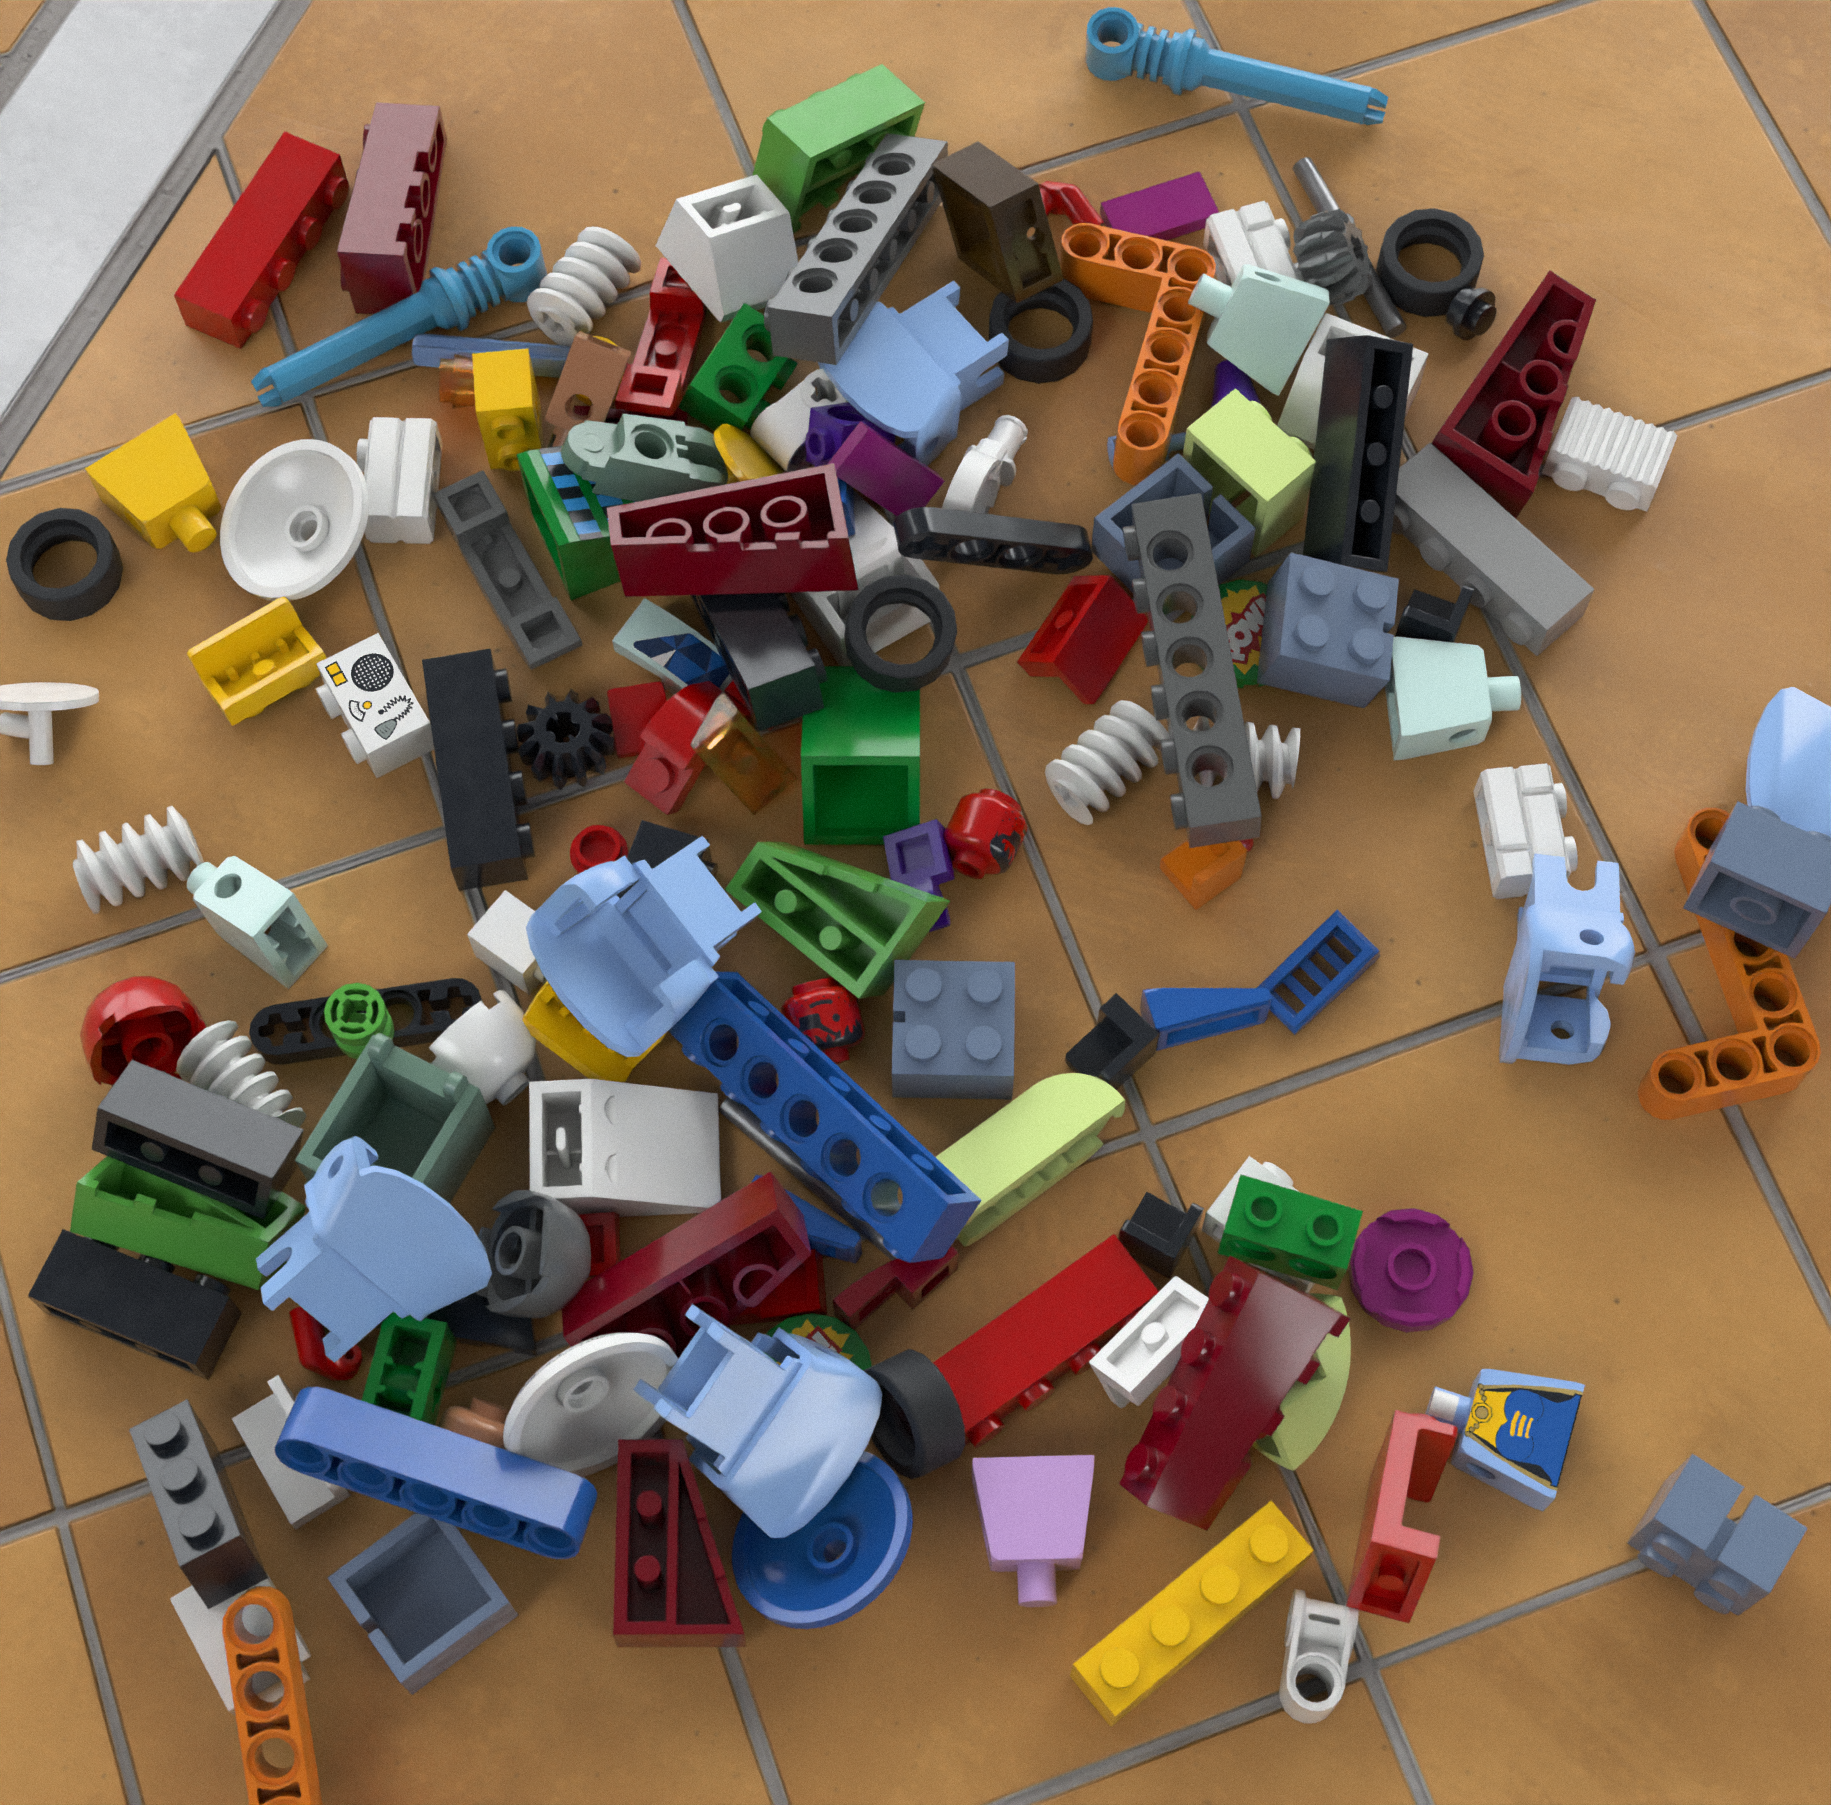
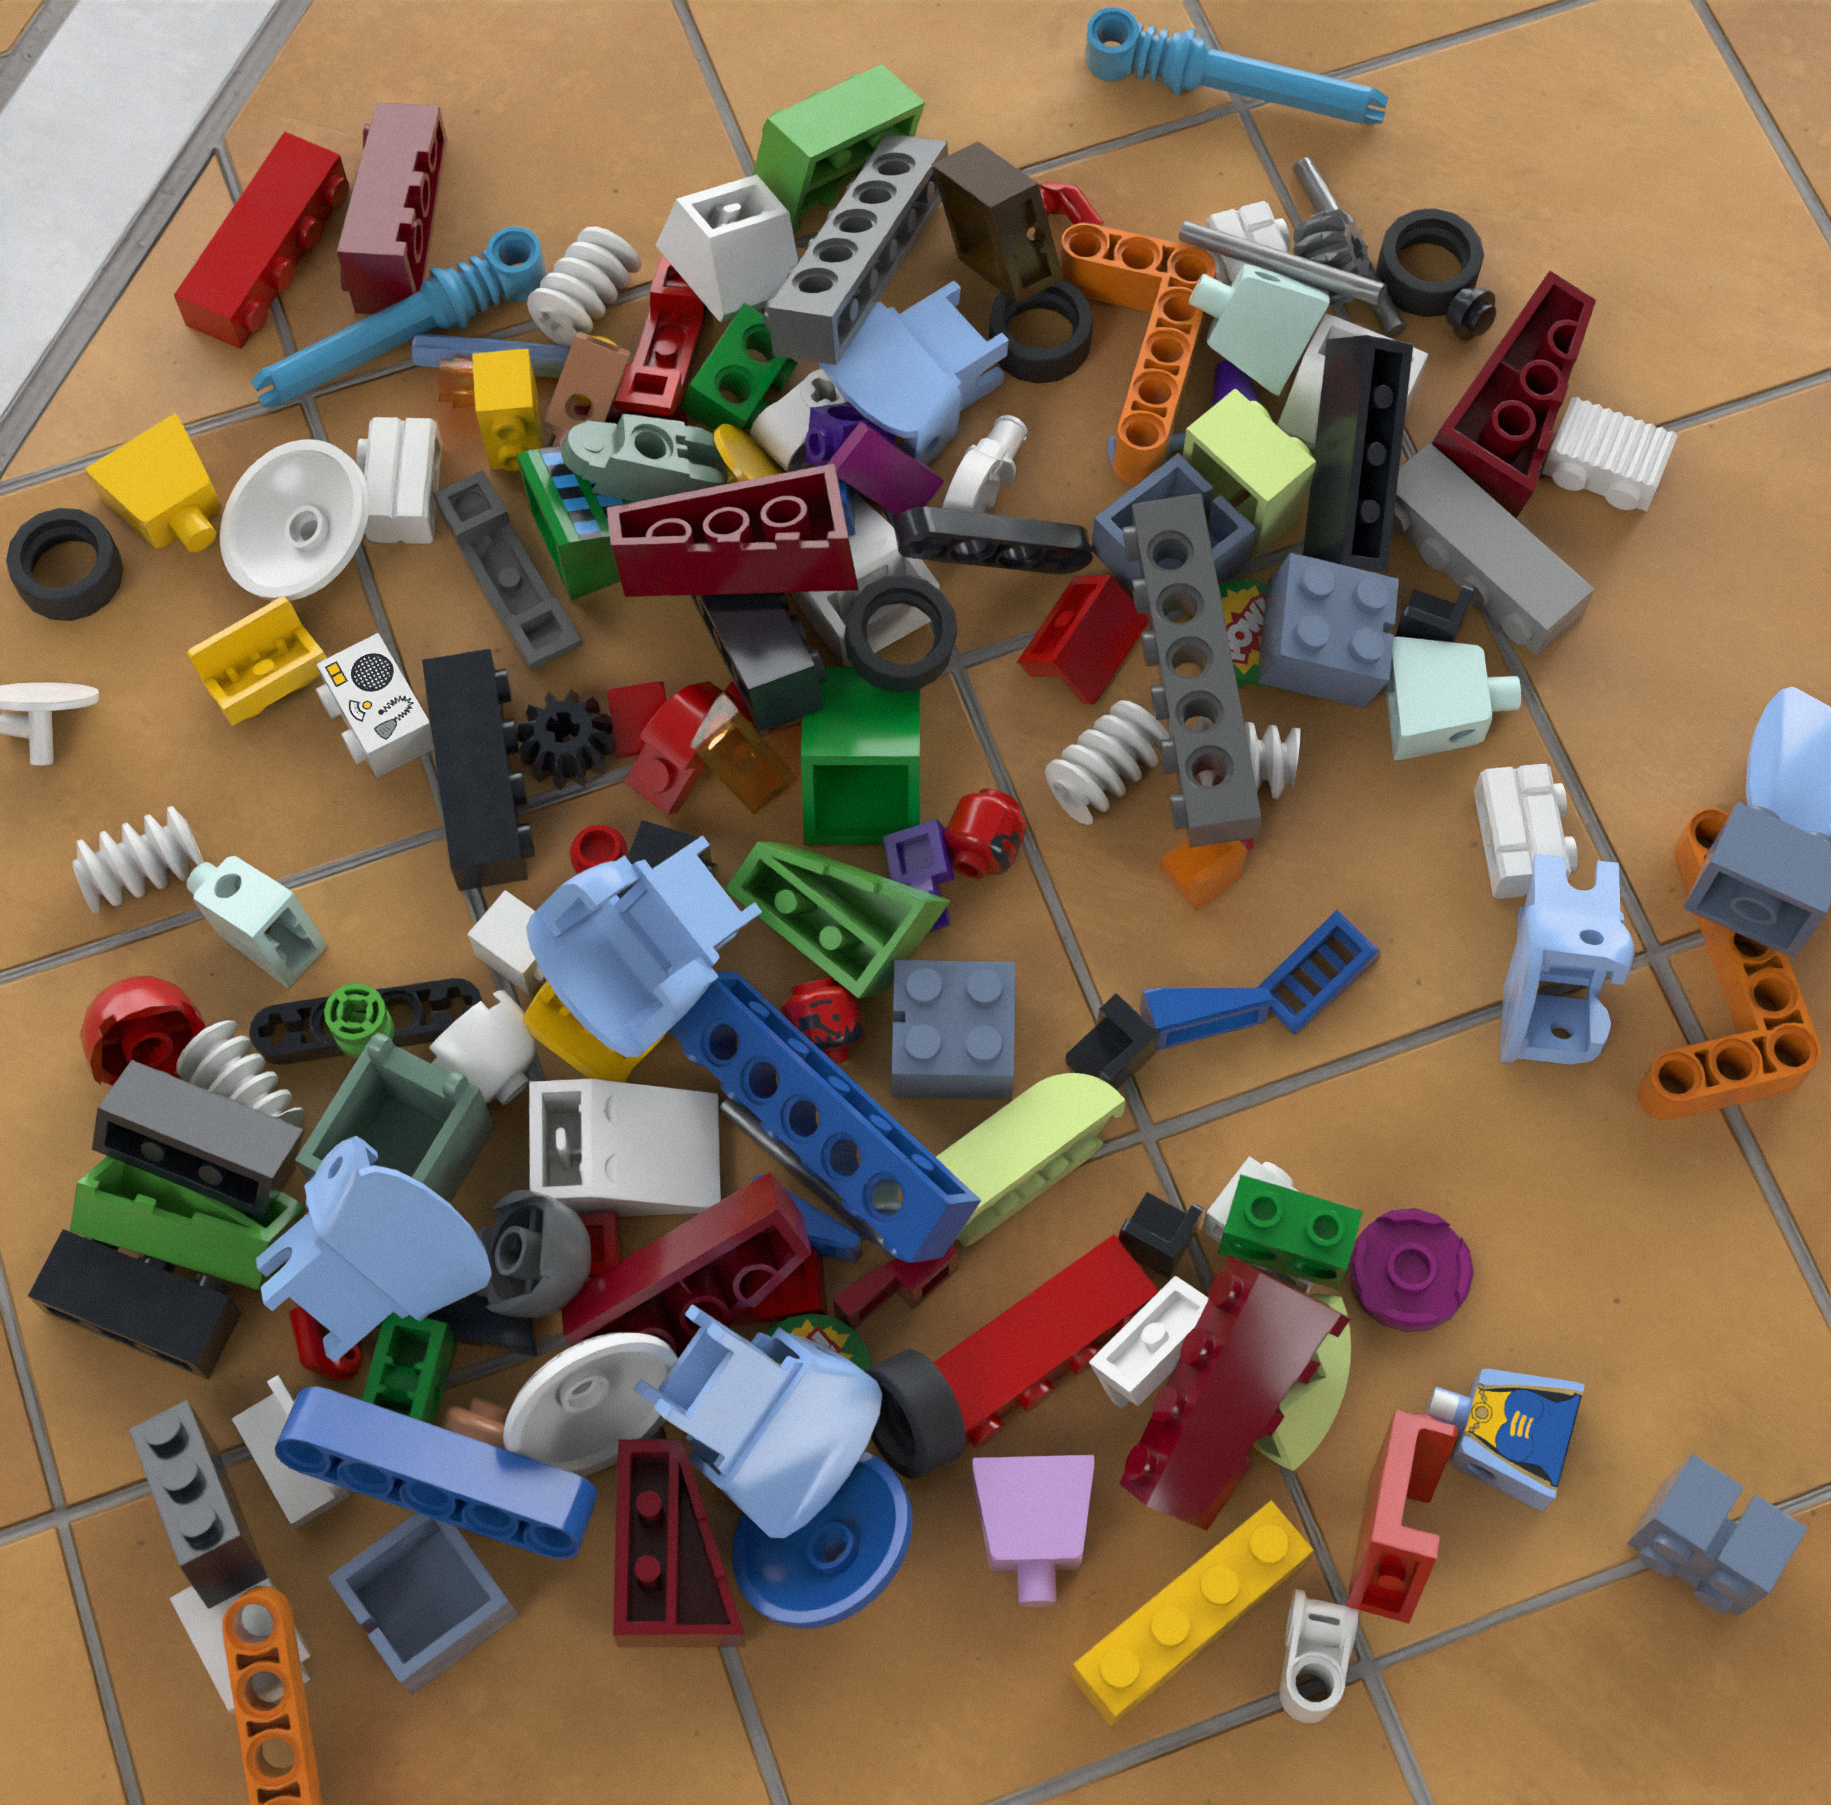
slope [612,598,733,694] -> none
magenta tile [1100,171,1220,240] -> none
none -> flat silver bar [1179,220,1387,306]

